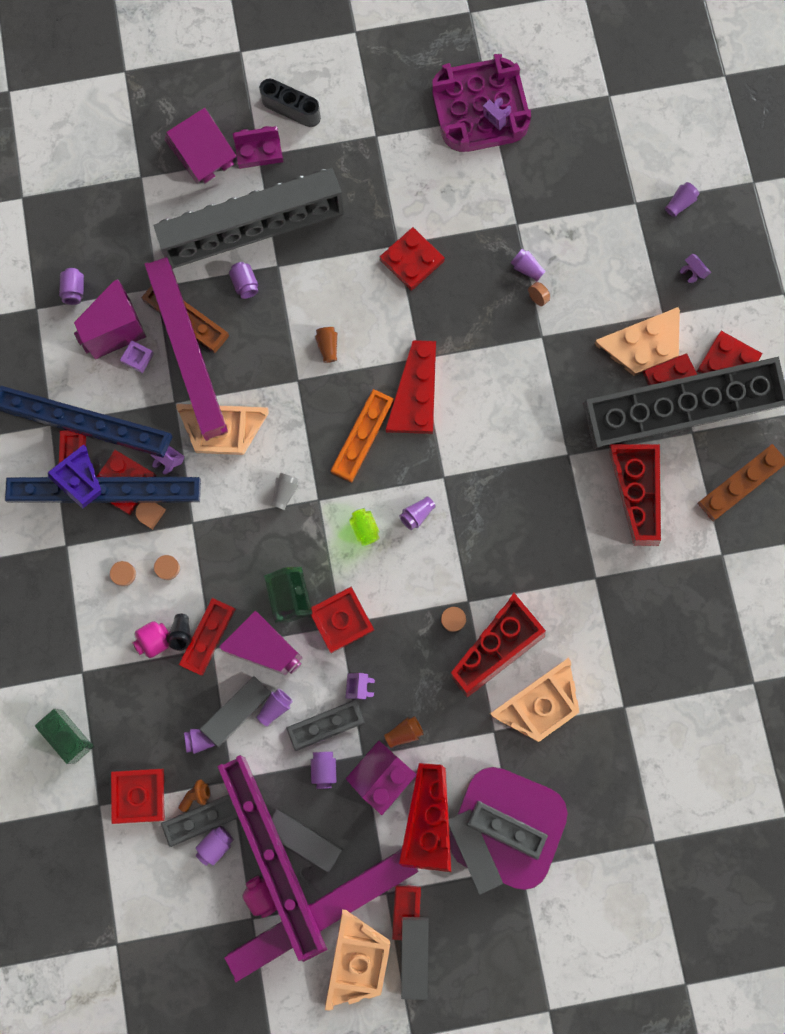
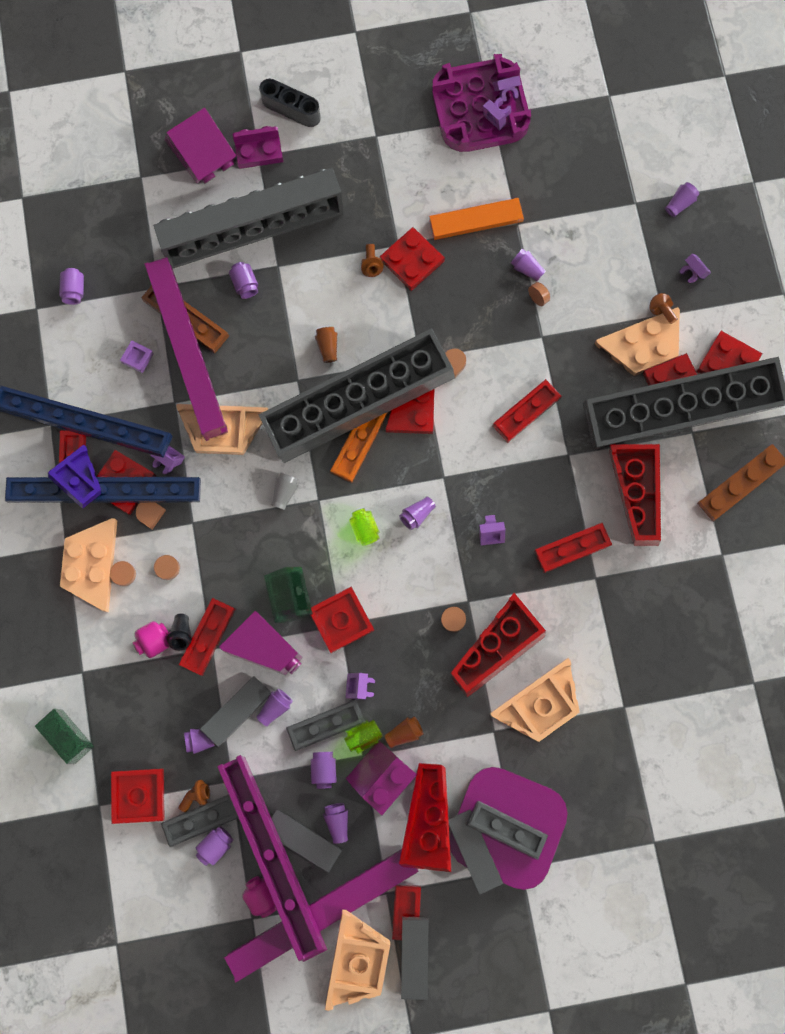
magenta slope [74,279,147,360] -> none
none -> light nougat wing [60,518,117,612]
none -> dark grey brick [258,328,455,463]
none -> medium lavender cone [323,803,348,844]
none -> clear neon green brick [344,719,383,754]
none -> dark orange plate [361,244,384,277]
none -> orange tile [429,198,524,240]
none -> nougat tile [445,349,466,378]
none -> medium lavender tile [479,515,505,545]
none -> red tile [492,379,562,443]
none -> medium lavender tile [493,76,521,101]
none -> red plate [534,522,612,573]
none -> dark orange plate [649,293,678,324]

